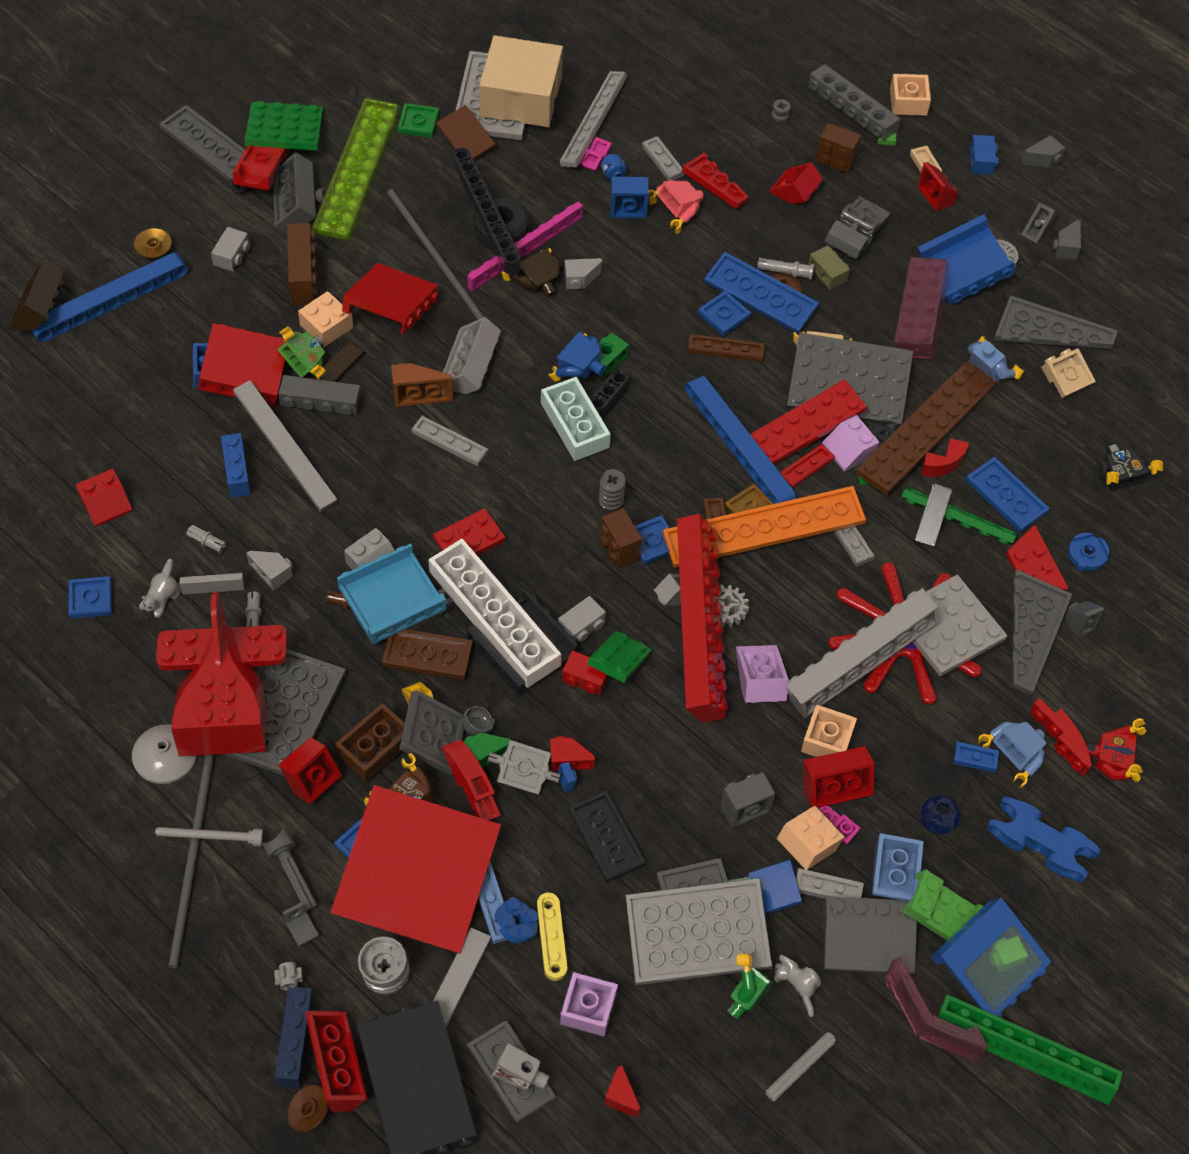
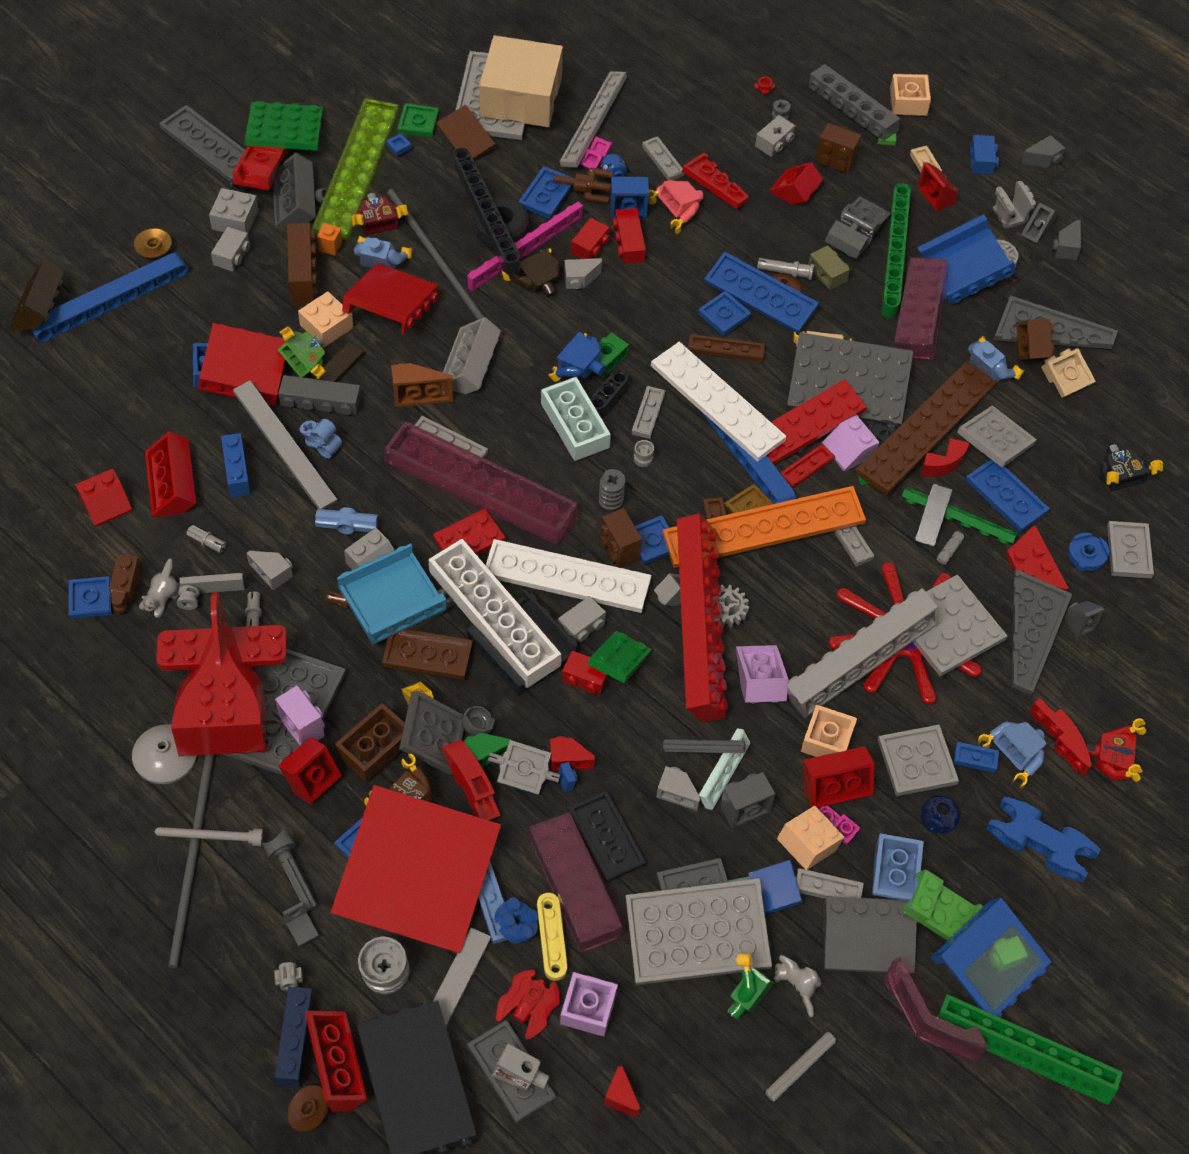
none -> reddish brown hinge [109,554,142,614]
none -> red slope [145,431,196,517]
none -> light grey wheel [177,585,199,610]
none -> light grey brick [209,188,259,233]
none -> lavender brick [275,686,325,746]
none -> medium blue piece [300,419,342,459]
none -> medium blue piece [315,508,378,534]
none -> orange brick [317,223,343,256]
none -> dark red torso [352,193,409,236]
none -> medium blue torso [354,236,413,269]
none -> clear pink brick [384,421,578,545]
none -> blue plate [386,133,411,156]
none -> white plate [485,539,651,613]
none -> red piece [496,970,560,1039]
none -> blue plate [519,166,574,220]
none -> clear pink brick [529,812,623,953]
none -> reddish brown plant [553,168,613,204]
none -> red brick [571,218,610,259]
none -> red brick [612,208,646,264]
none -> light grey tile [632,386,666,439]
none -> light grey wheel [634,440,654,467]
none -> white plate [651,342,786,462]
none -> light grey slope [656,766,700,811]
none -> dark grey axle [663,739,746,753]
none -> light aqua tile [699,728,751,810]
none -> red plate [754,77,775,94]
none -> light grey brick [755,115,795,157]
none -> light grey plate [878,725,959,796]
none -> green beam [881,183,911,318]
none -> light grey axle [937,531,964,565]
none -> light grey plate [957,405,1037,467]
none -> light grey piece [992,181,1036,228]
none -> reddish brown brick [1016,319,1054,360]
none -> light grey plate [1107,521,1154,578]

